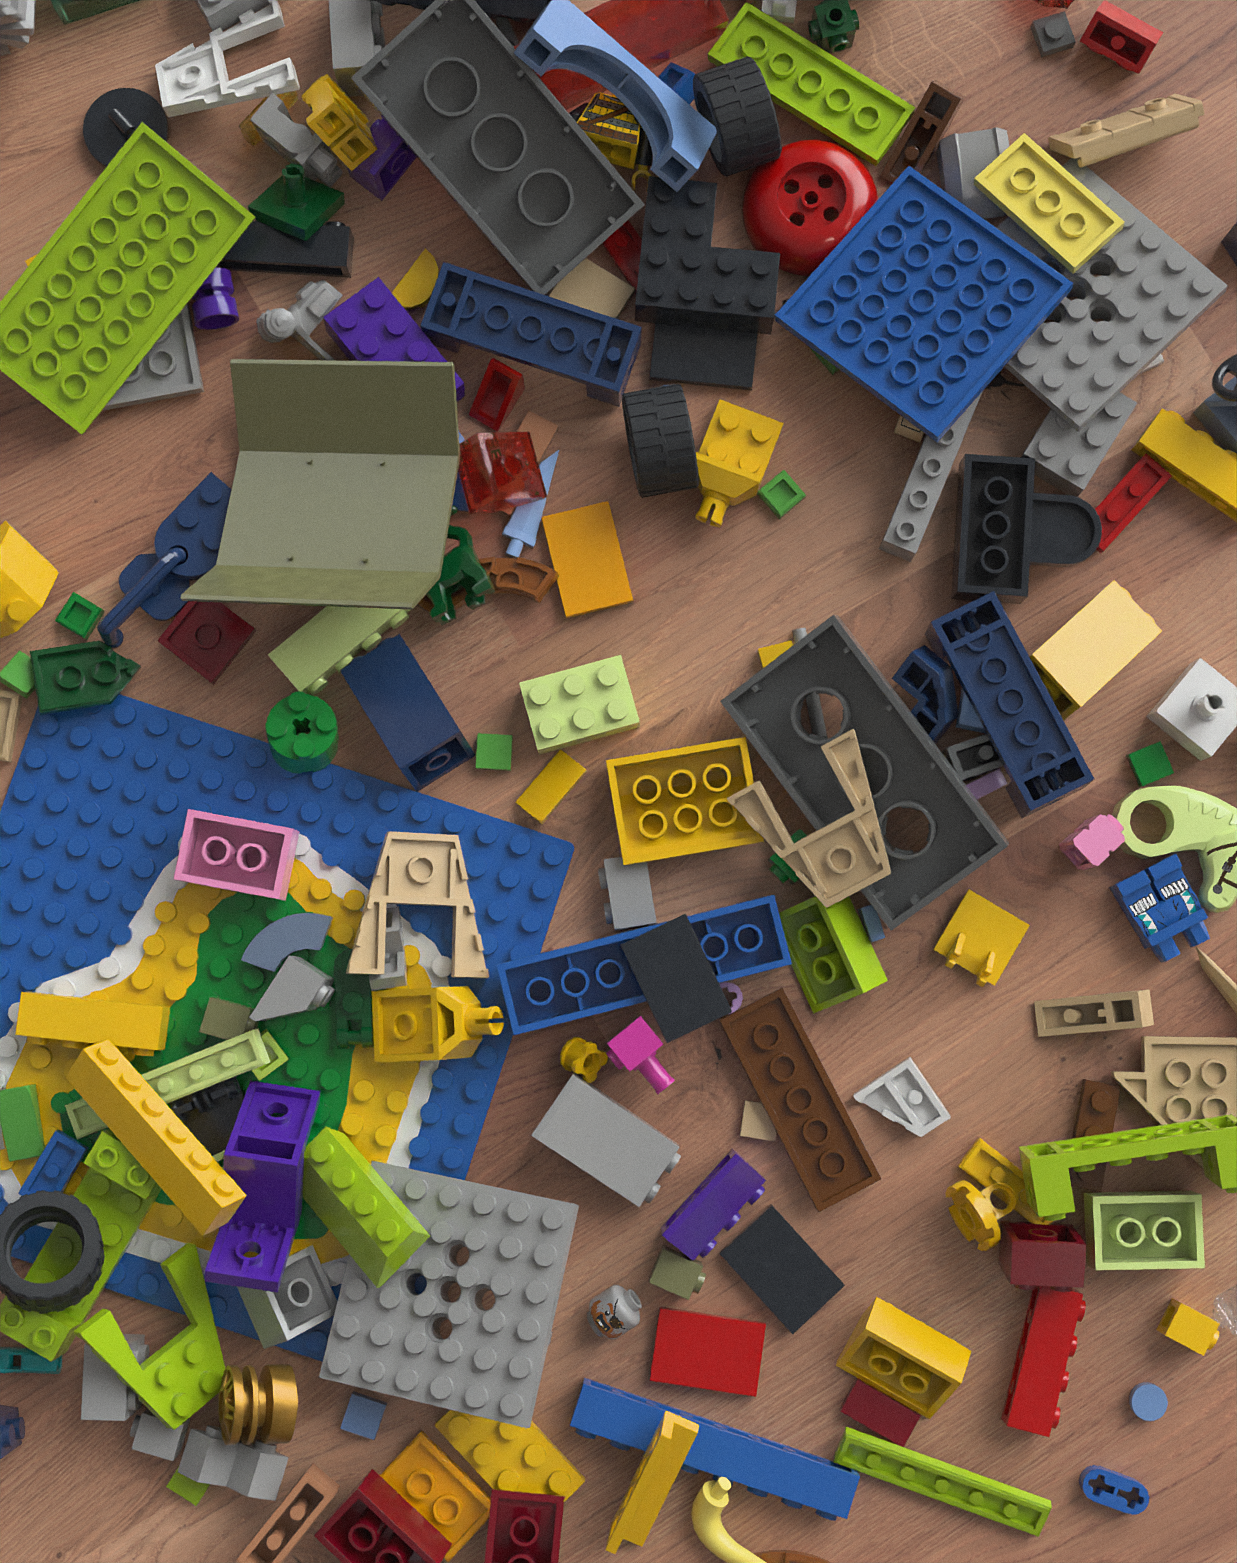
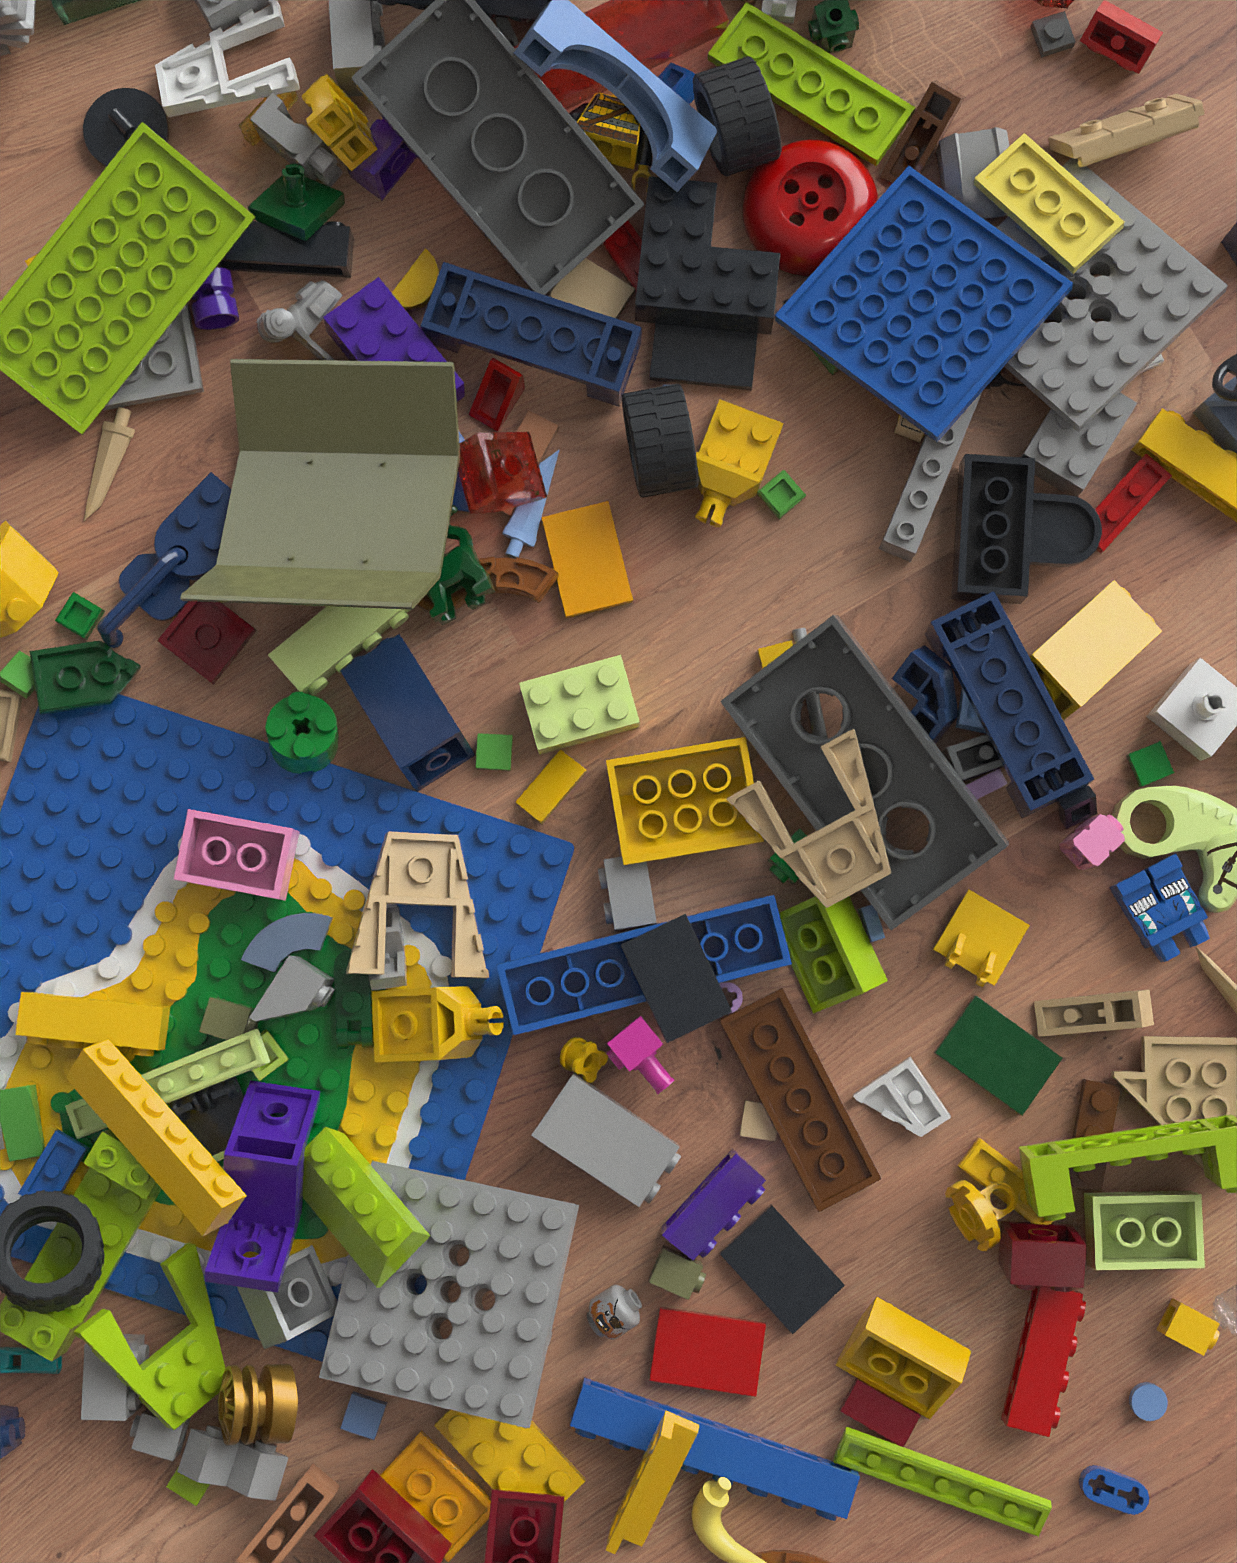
none -> tan bar [84,407,135,521]
none -> dark green tile [934,995,1063,1116]
none -> black tile [1057,785,1098,829]

